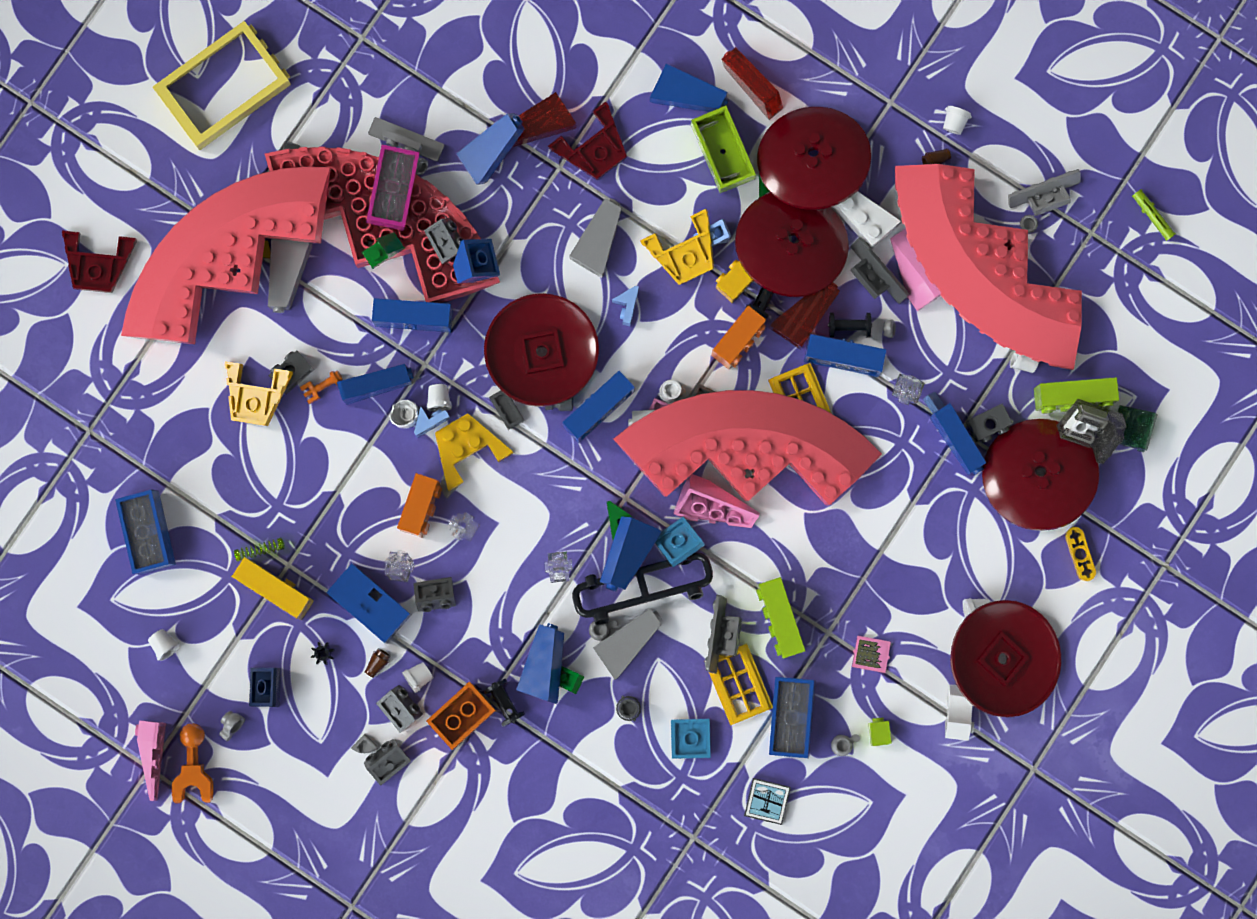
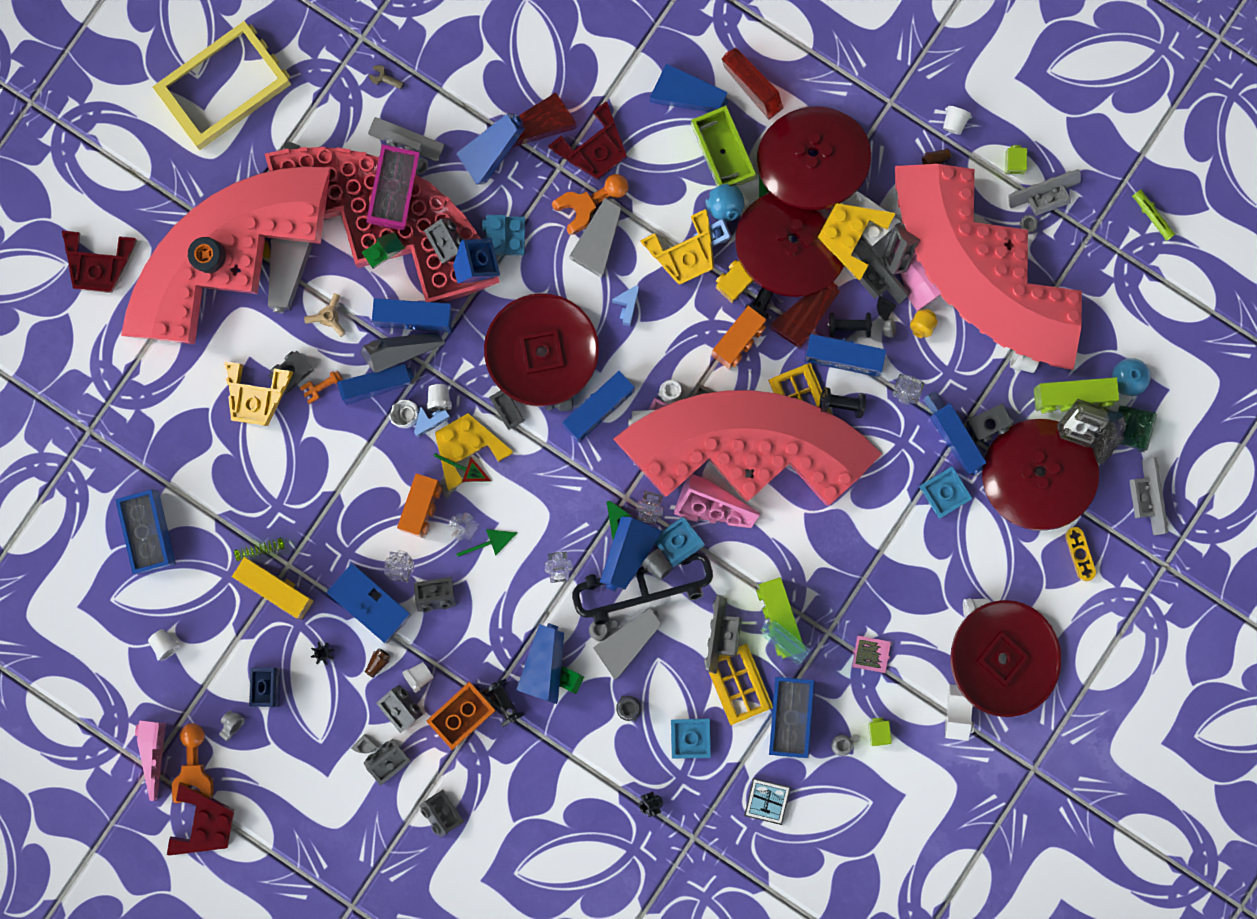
none -> dark red wing [166,782,235,856]
none -> black wheel [187,237,226,273]
none -> tan piece [304,293,346,337]
none -> dark grey wedge [360,332,445,373]
none -> dark tan bar [368,65,404,89]
none -> dark grey bracket [419,789,464,838]
none -> piece [434,453,491,482]
none -> green piece [456,529,517,557]
none -> dark azure plate [482,215,525,256]
none -> orange piece [551,174,629,235]
none -> clear brick [636,491,664,524]
none -> black gear [639,791,663,817]
none -> dark grey piece [642,548,673,580]
none -> dark azure cylinder [705,184,745,222]
none -> clear light blue brick [761,620,811,666]
none -> yellow wing [818,203,895,281]
none -> black hose [819,387,866,418]
none -> black tile [877,296,896,321]
none -> dark grey tile [882,224,920,274]
none -> yellow head [910,309,938,338]
none -> dark azure plate [919,466,972,519]
none -> lime brick [1005,145,1027,175]
none -> dark azure cylinder [1112,358,1151,396]
none -> light grey bracket [1129,457,1168,535]

